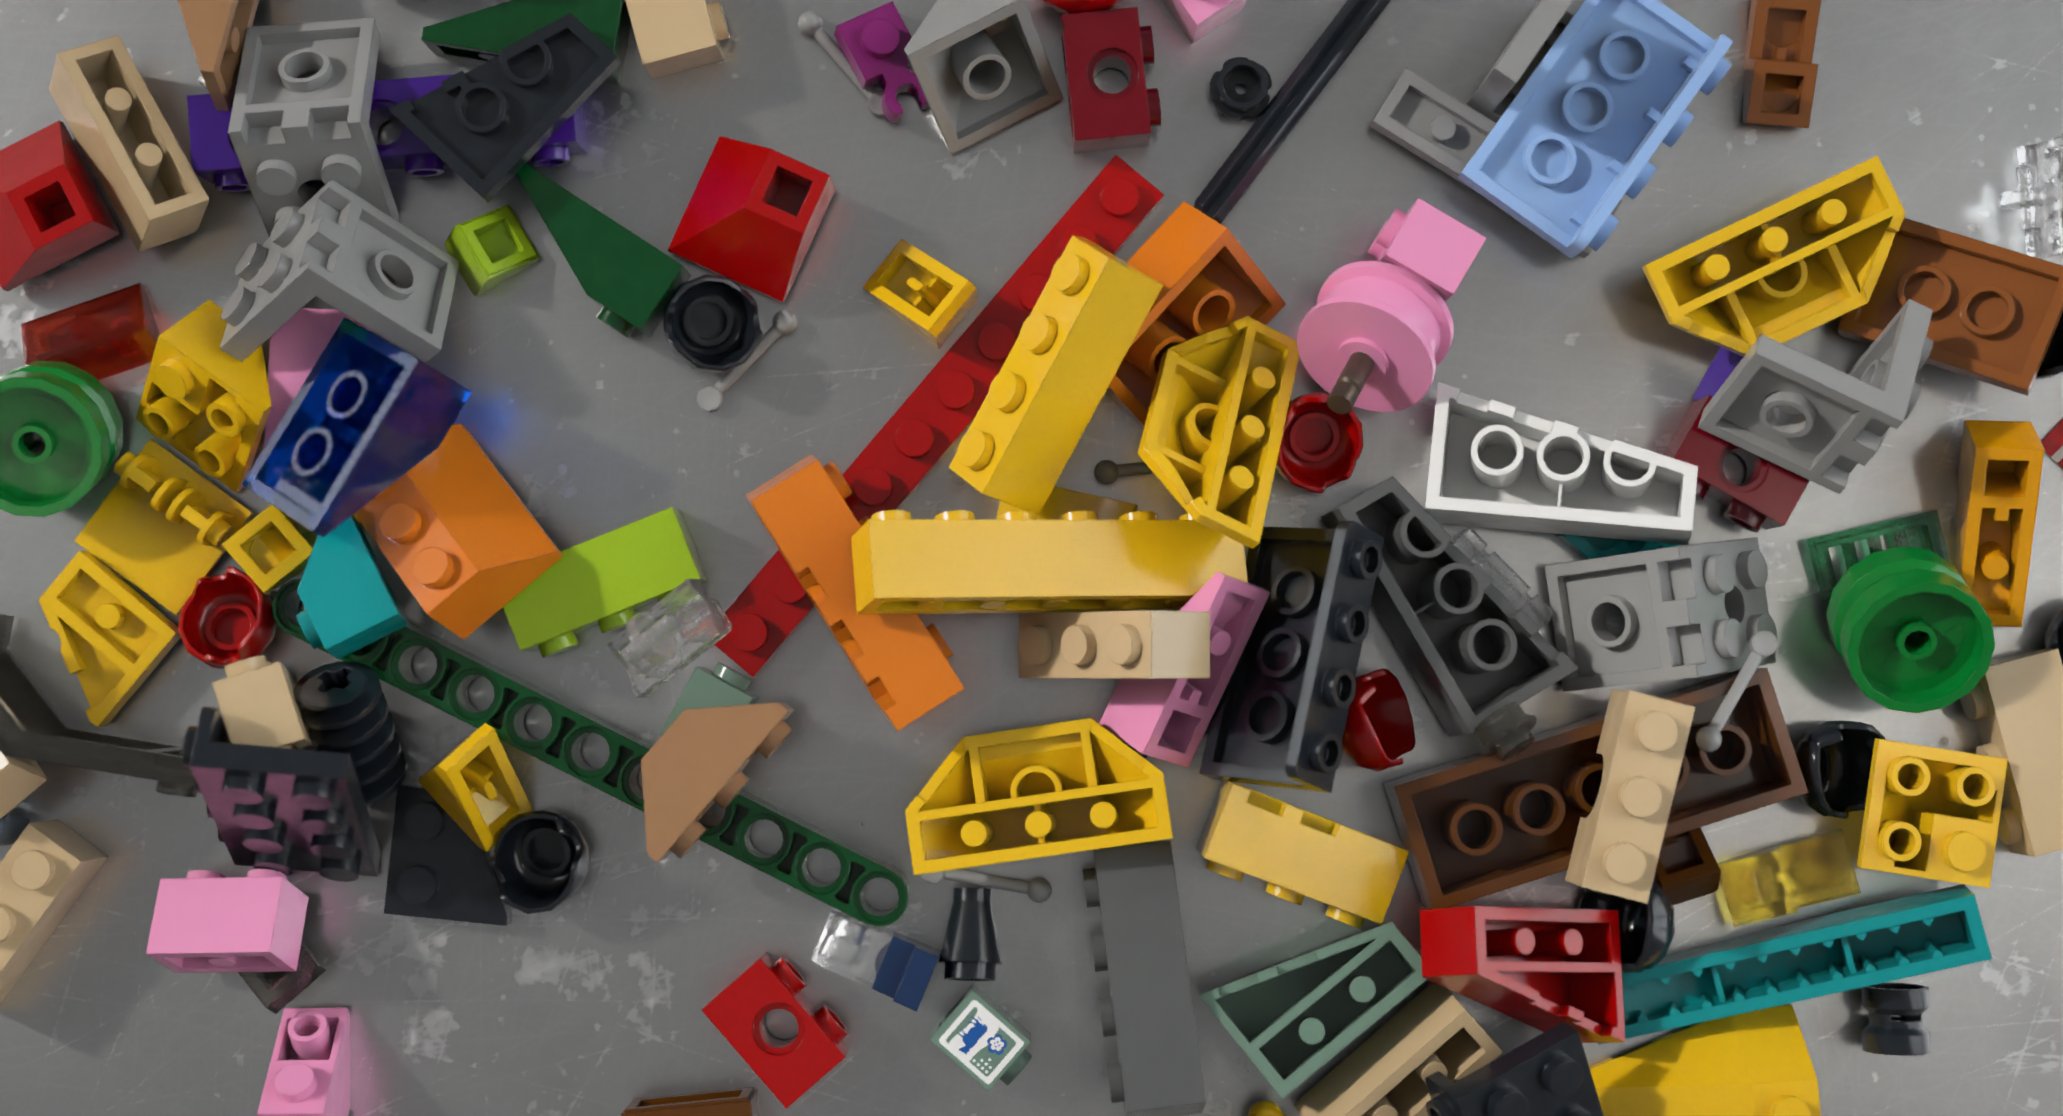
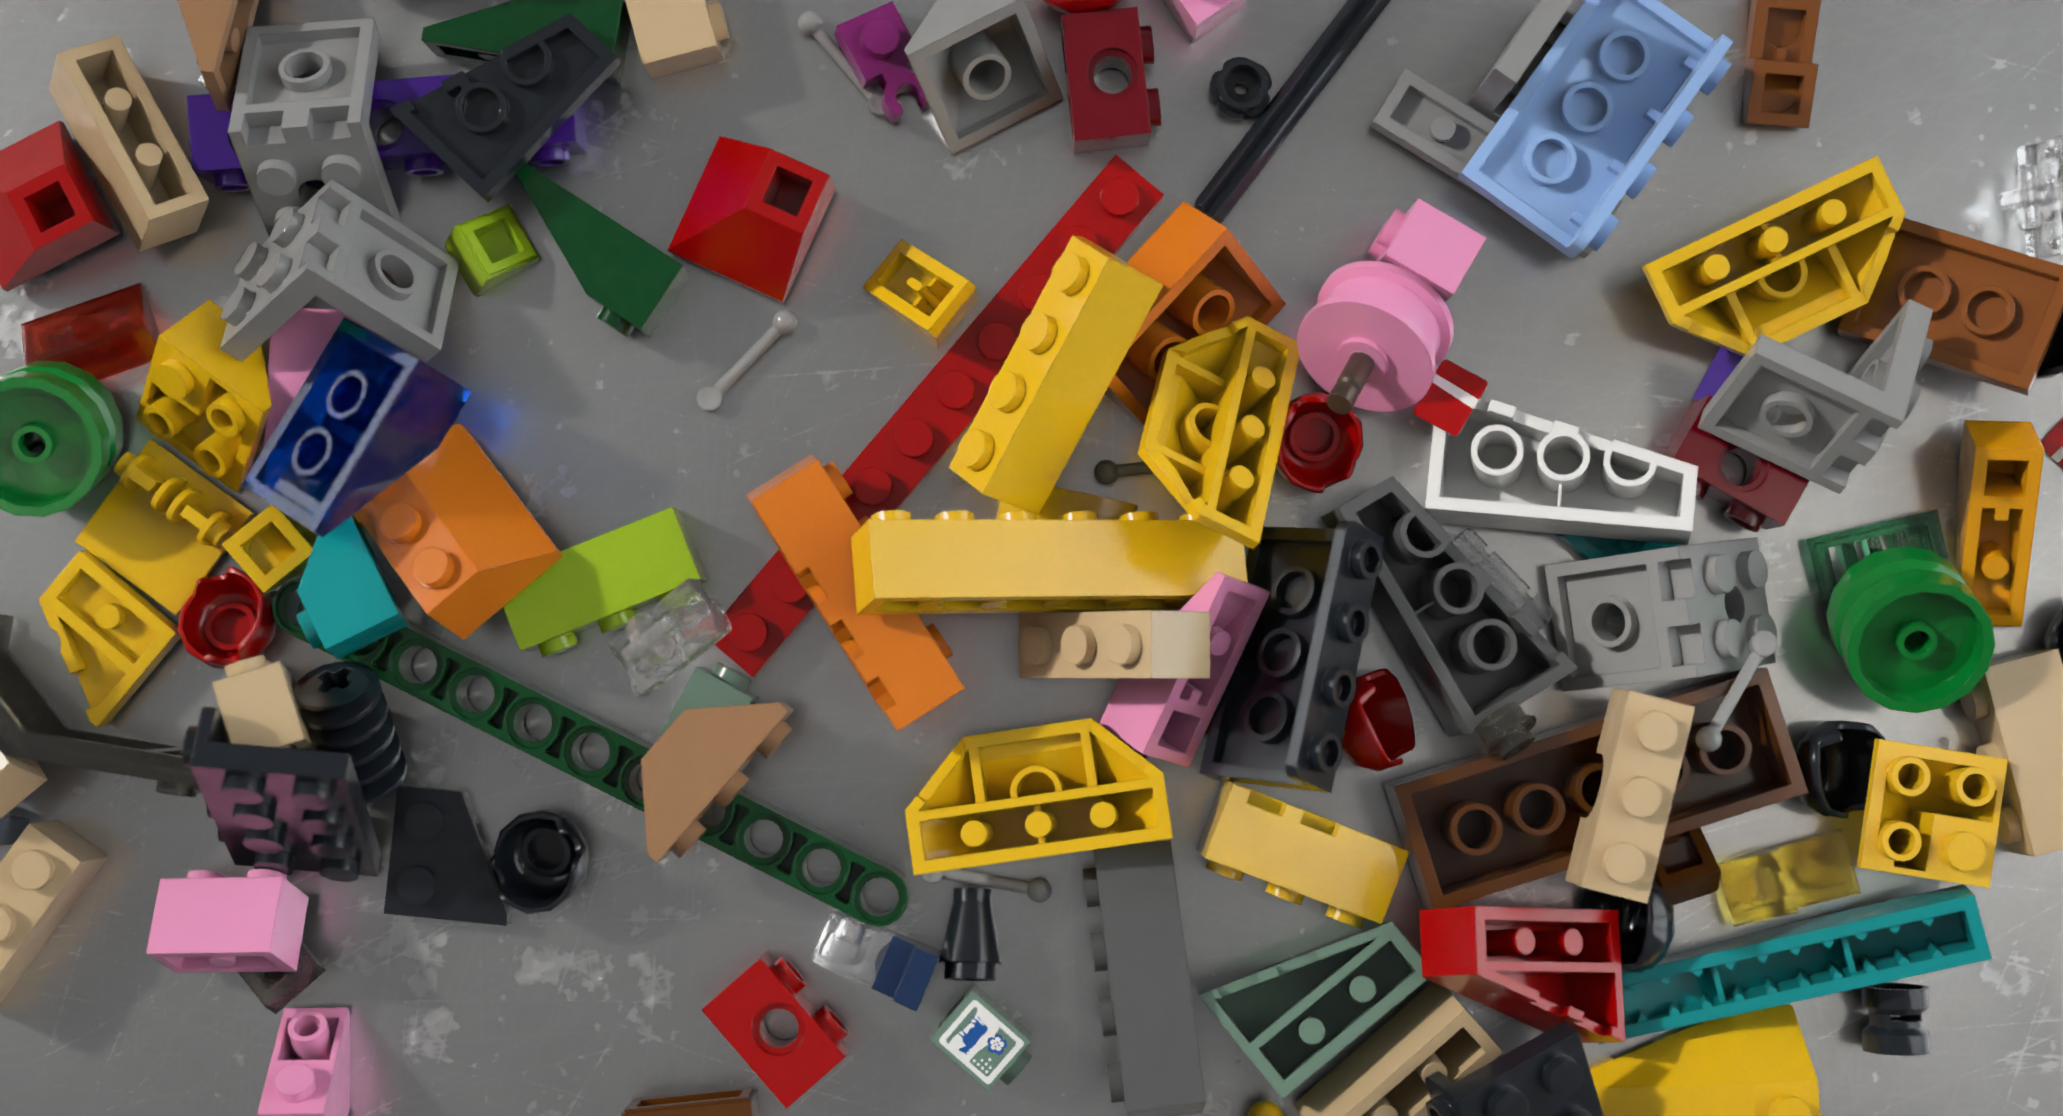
yellow slope [417,723,533,852] -> none
black hair [663,274,763,373] -> none
none -> red sticker [1413,359,1488,436]

